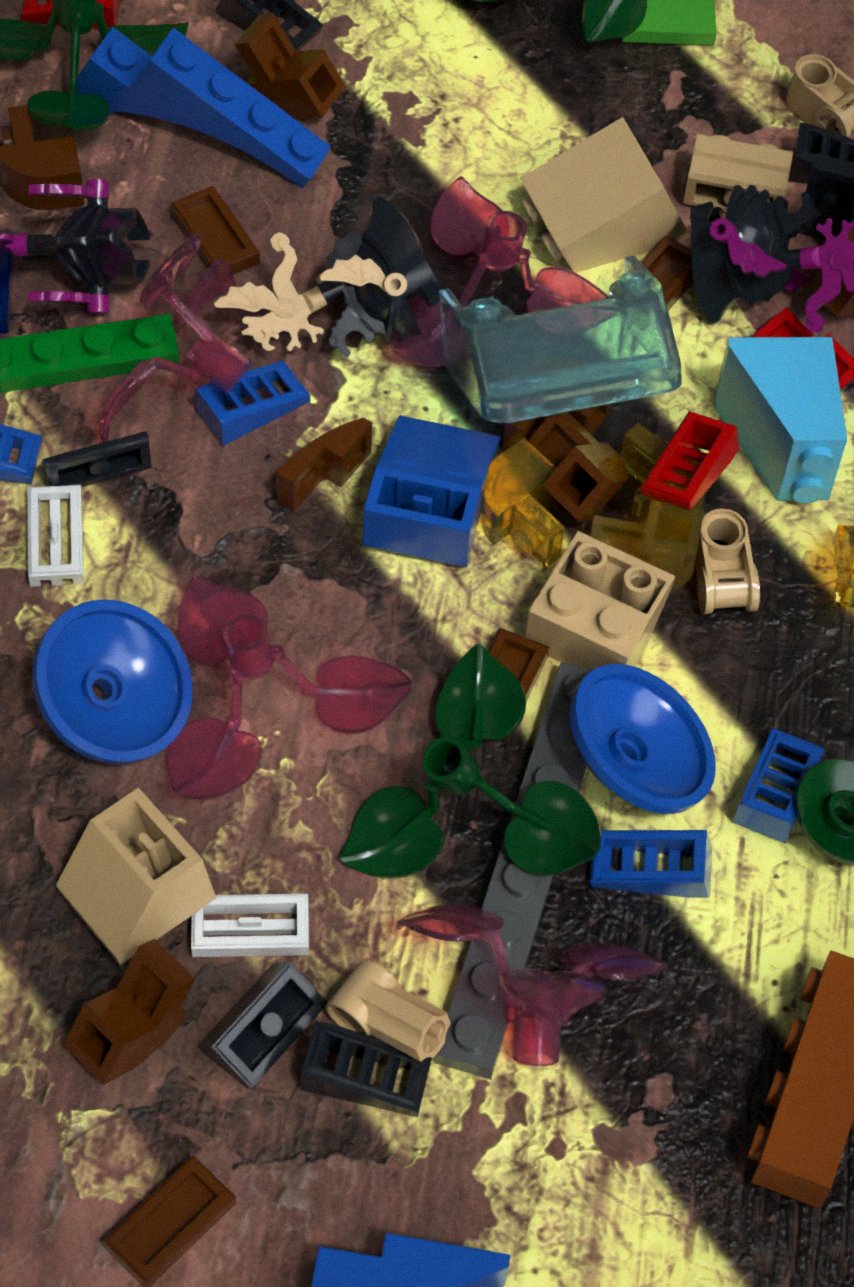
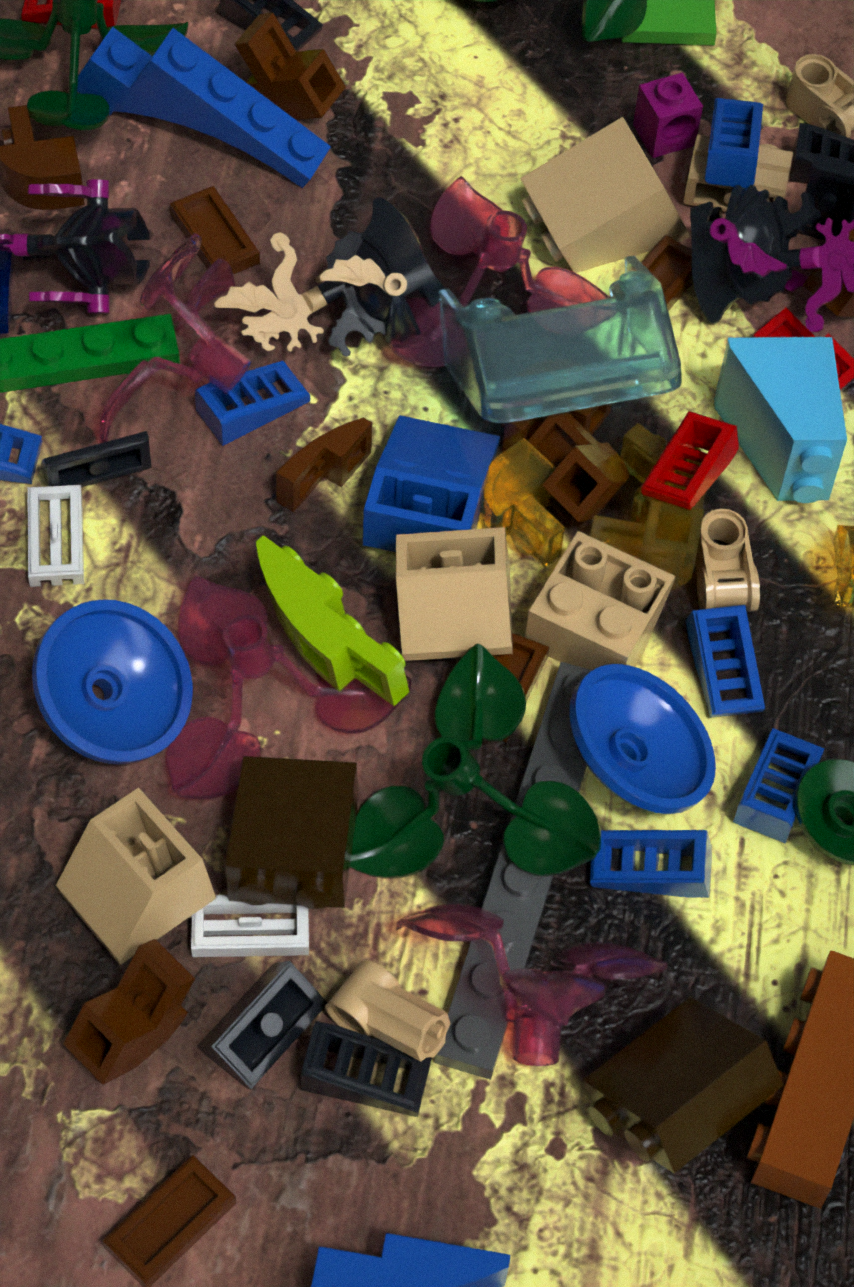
none -> dark brown brick [225,756,359,909]
none -> lime slope [256,535,409,706]
none -> tan slope [396,527,513,661]
none -> dark brown brick [582,997,783,1174]
none -> magenta brick [633,72,703,158]
none -> blue slope [685,605,765,718]
none -> blue slope [705,98,763,188]

